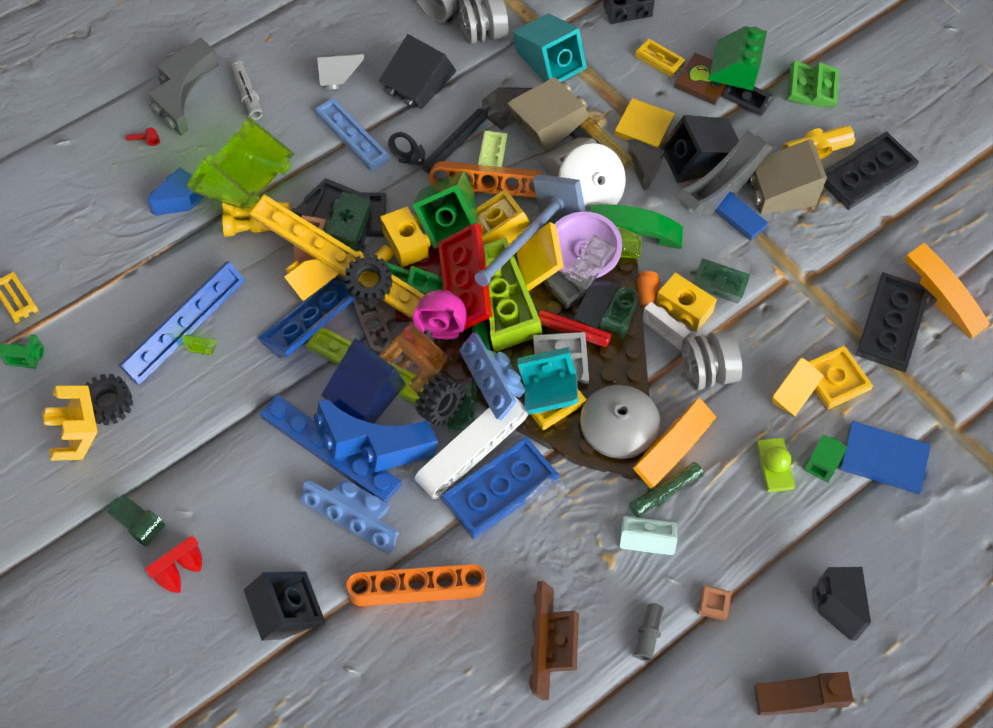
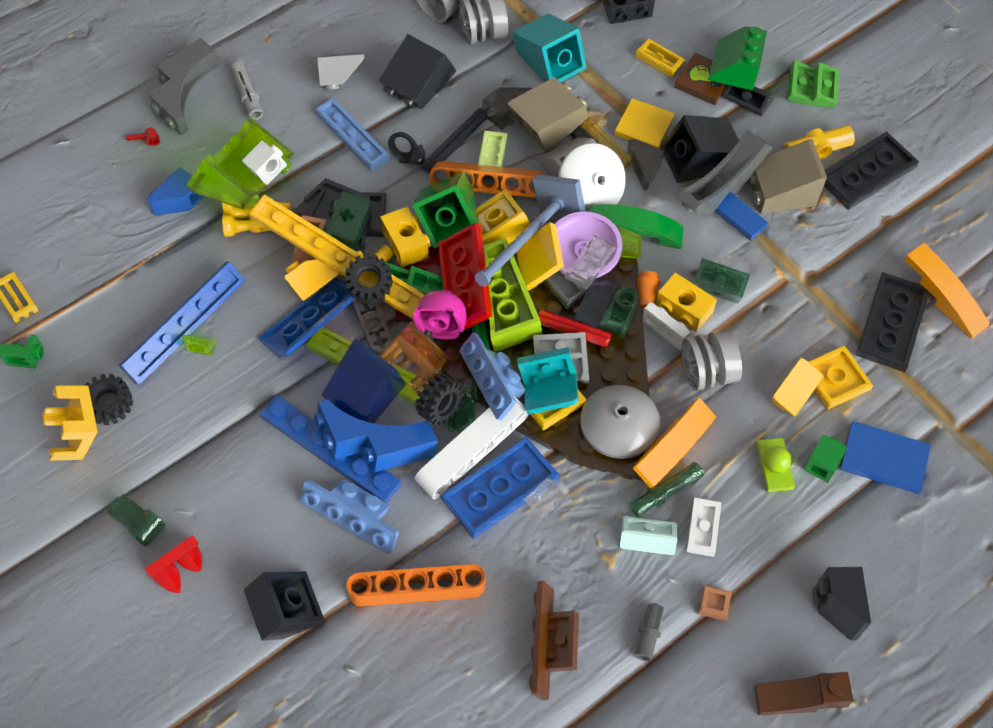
none -> white brick [242,141,287,185]
none -> white plate [686,497,722,557]

